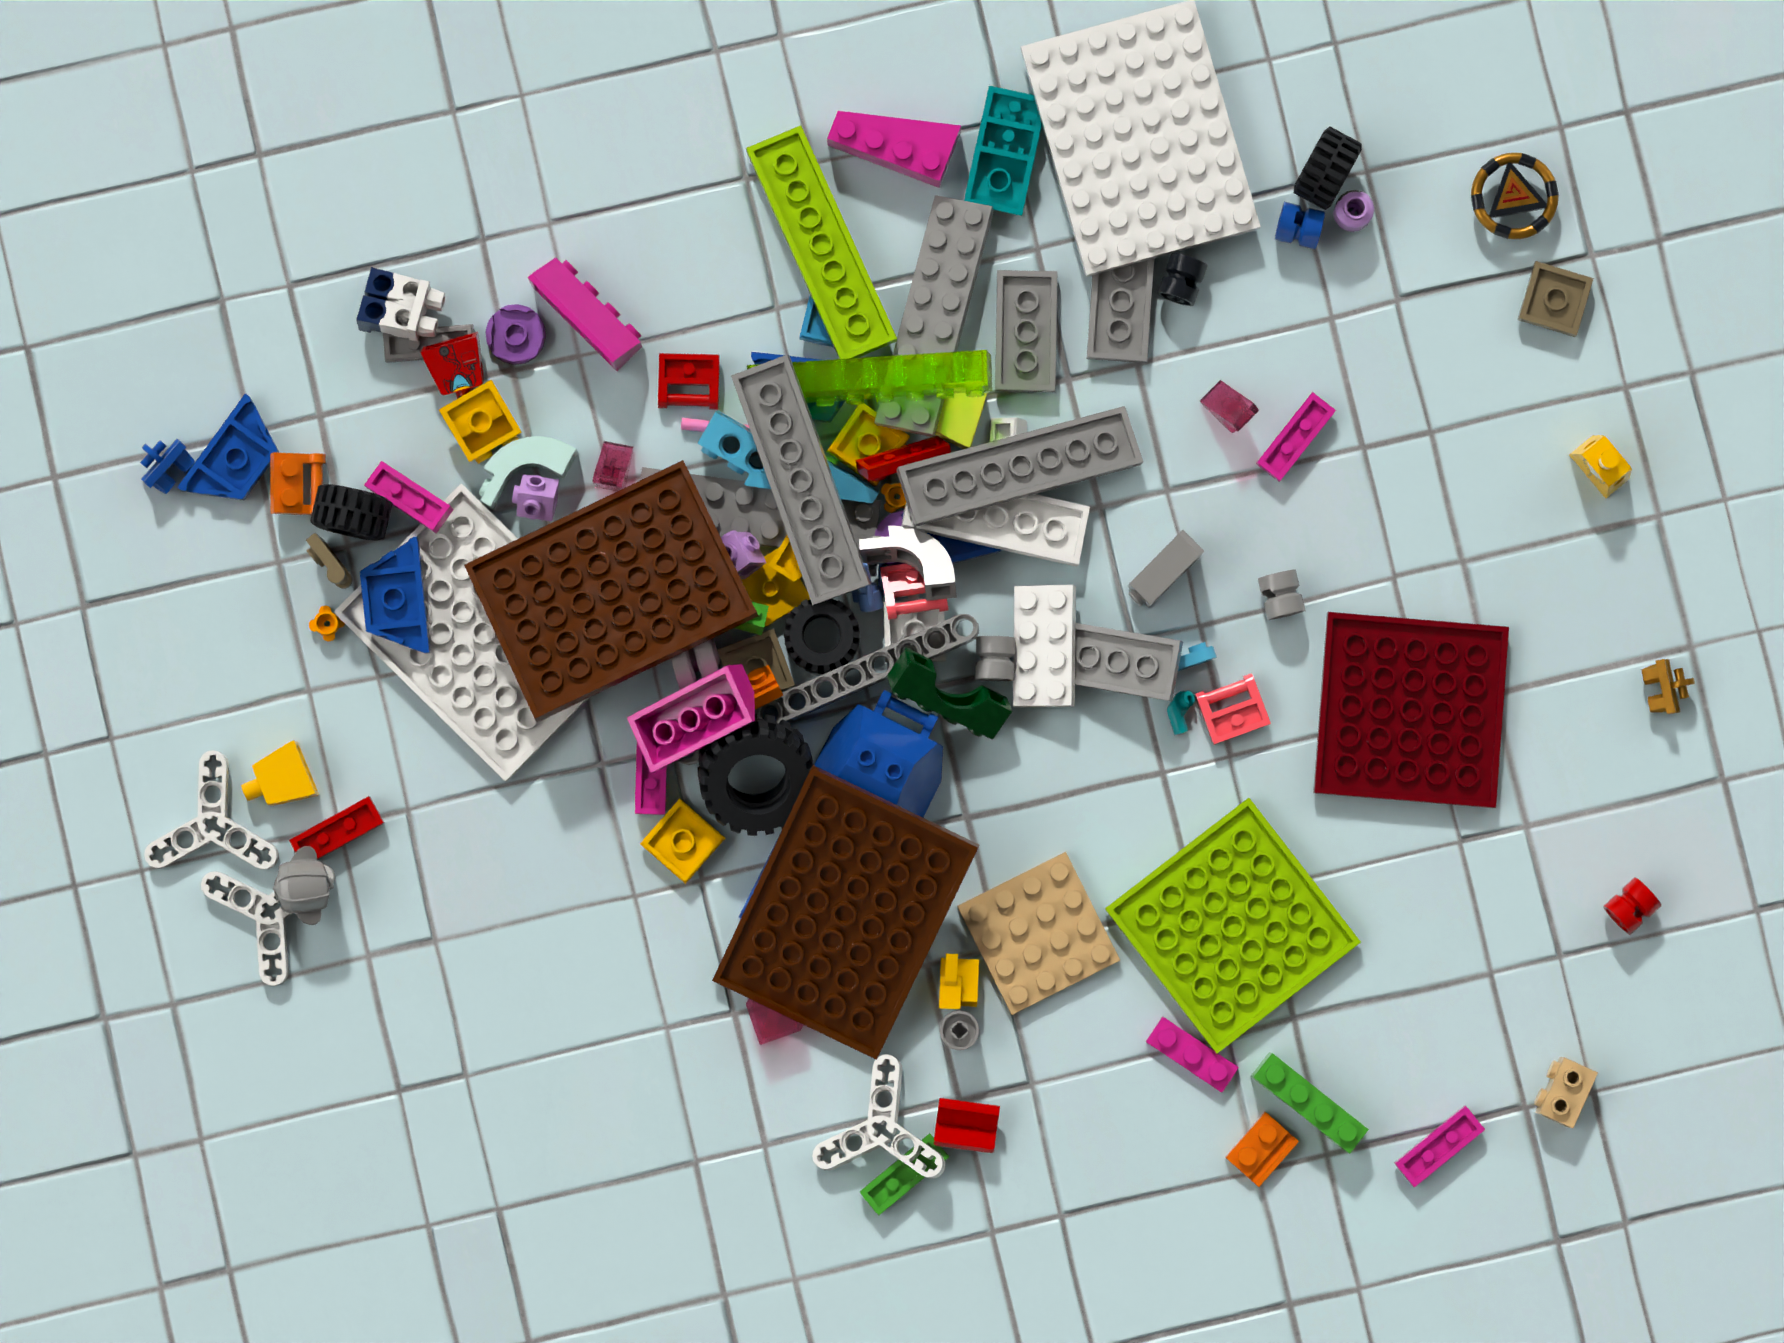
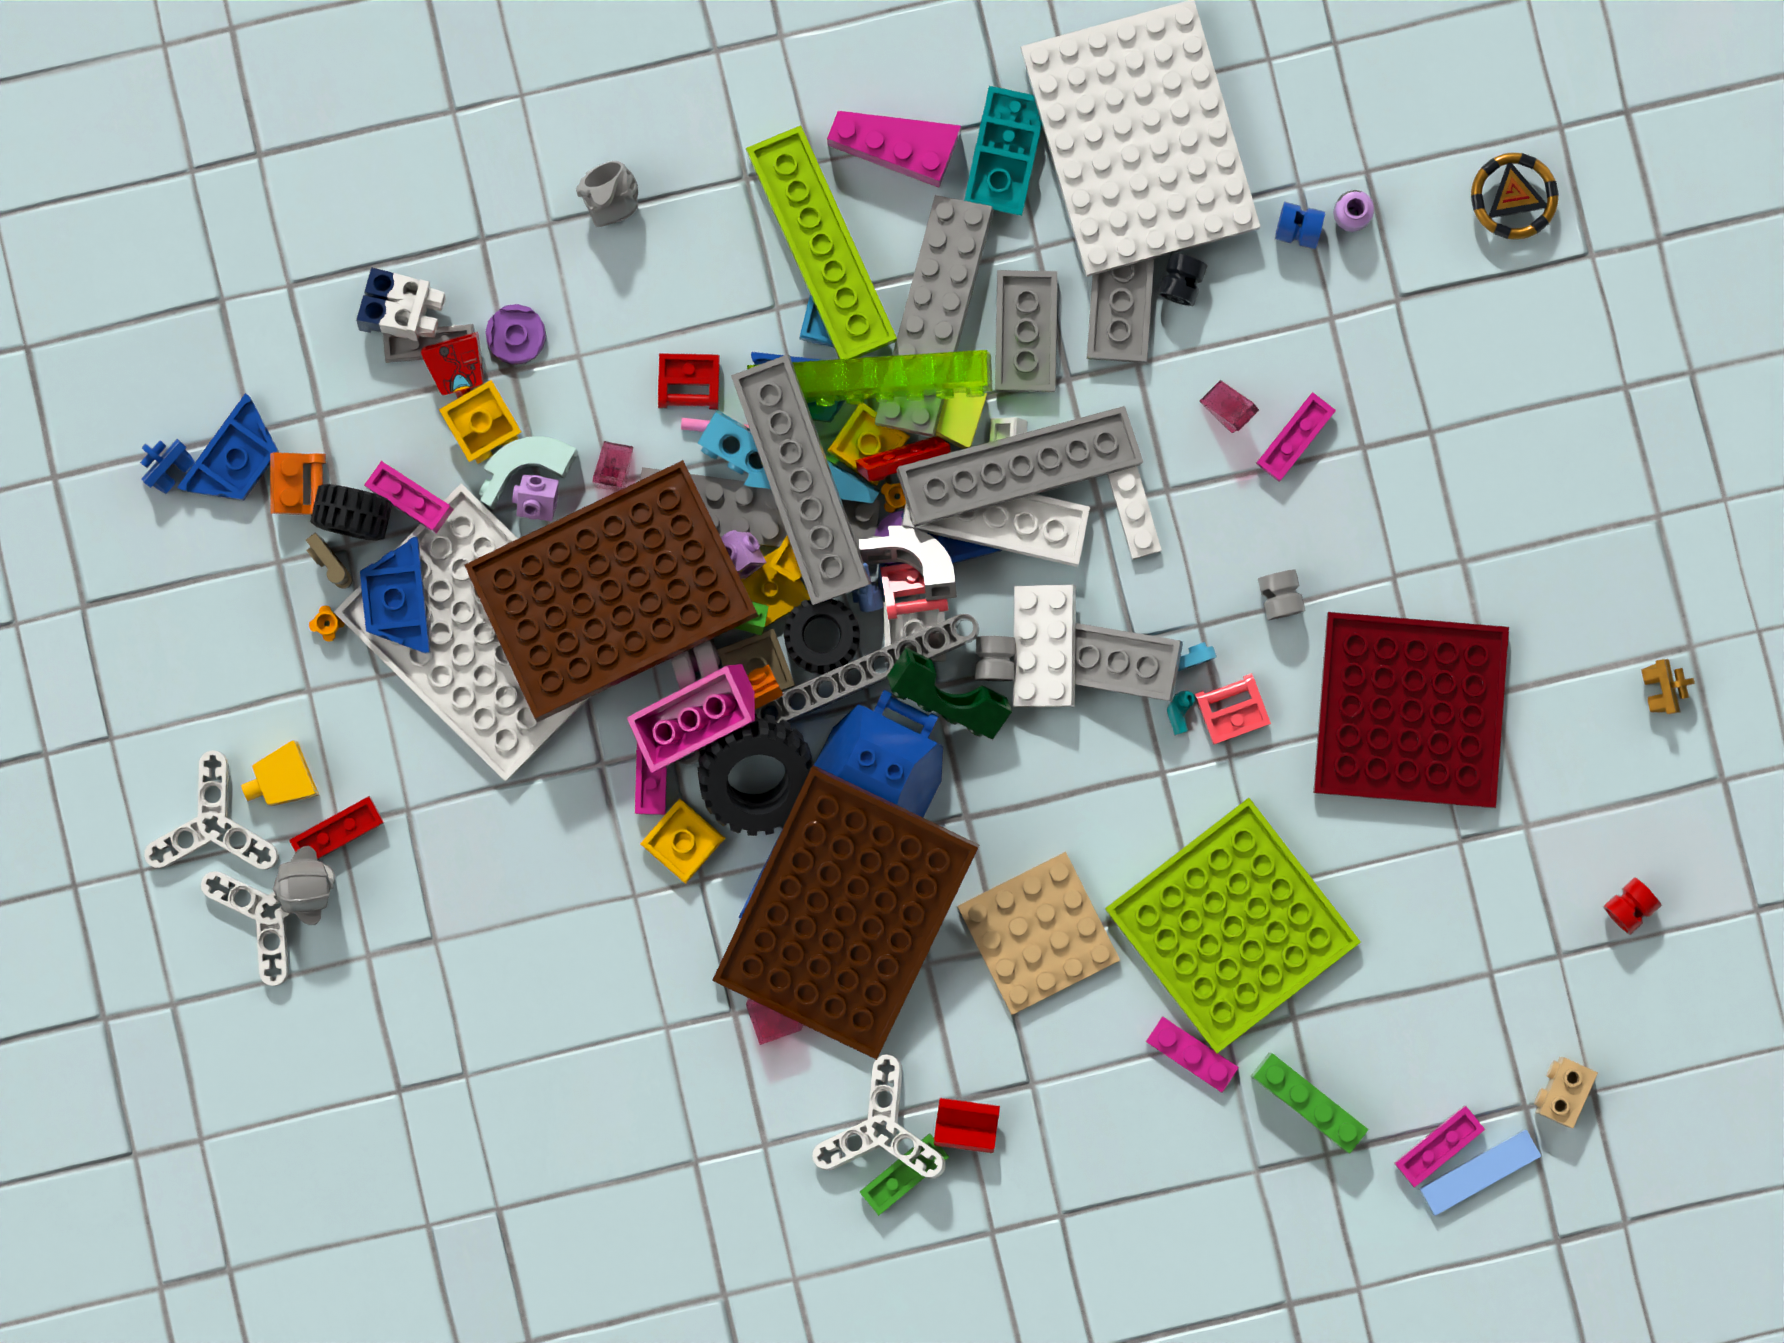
dark pink slope [527,258,642,371] -> none
yellow piece [939,953,979,1009] -> none
light grey wheel [939,1010,979,1050] -> none
light grey slope [1128,530,1204,607] -> none
orange plate [1225,1112,1299,1187] -> none
black tyre [1293,126,1362,210] -> none
dark tan plate [1517,261,1594,337] -> none
yellow torso [1569,435,1632,499] -> none
none -> light grey piece [576,161,639,227]
none -> white plate [1107,466,1162,560]
none -> light blue tile [1419,1129,1541,1216]

